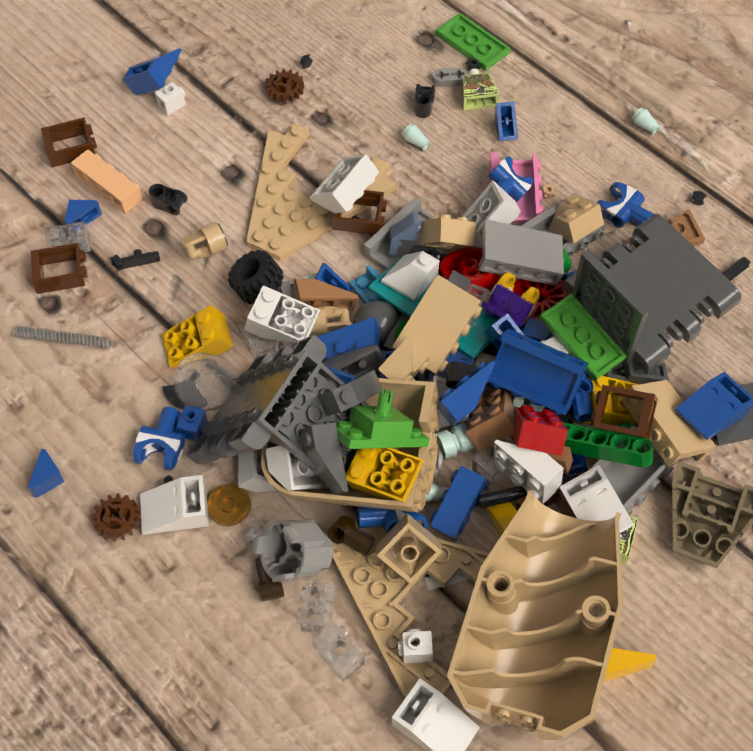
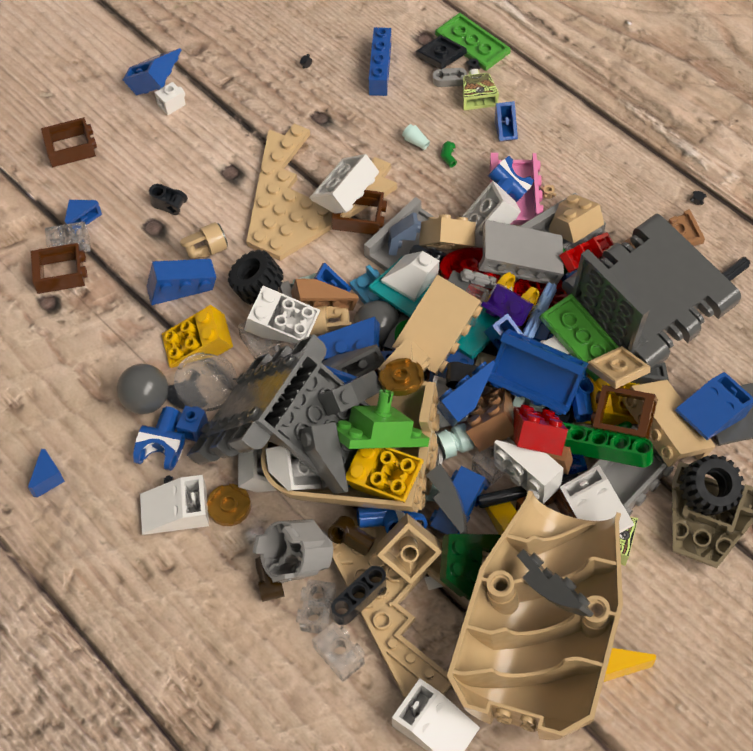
light grey piece [11,325,113,349] -> none
light nougat brick [71,149,142,213] -> none
reddish brown gear [91,493,141,542] -> none
black piece [110,249,161,271] -> none
reddish brown gear [265,69,304,104] -> none
white brick [398,629,433,664] -> none
black piece [415,84,435,118] -> none
blue connector [596,182,654,228] -> none
light aqua cone [632,107,660,134] -> none
none -> dark grey piece [117,364,168,414]
none -> blue wedge [146,259,217,306]
none -> black beam [331,566,386,625]
none -> blue brick [369,27,392,96]
none -> pearl gold tile [379,358,424,396]
none -> black tile [416,35,467,69]
none -> dark grey slope [426,464,468,534]
none -> green arm [440,141,457,168]
none -> dark green wing [440,534,501,601]
none -> light grey axle [460,269,497,289]
none -> dark grey slope [517,549,594,617]
none -> light blue axle [522,282,557,339]
none -> red slope [559,232,614,273]
none -> tan tile [588,346,650,389]
none -> black tyre [679,455,745,516]

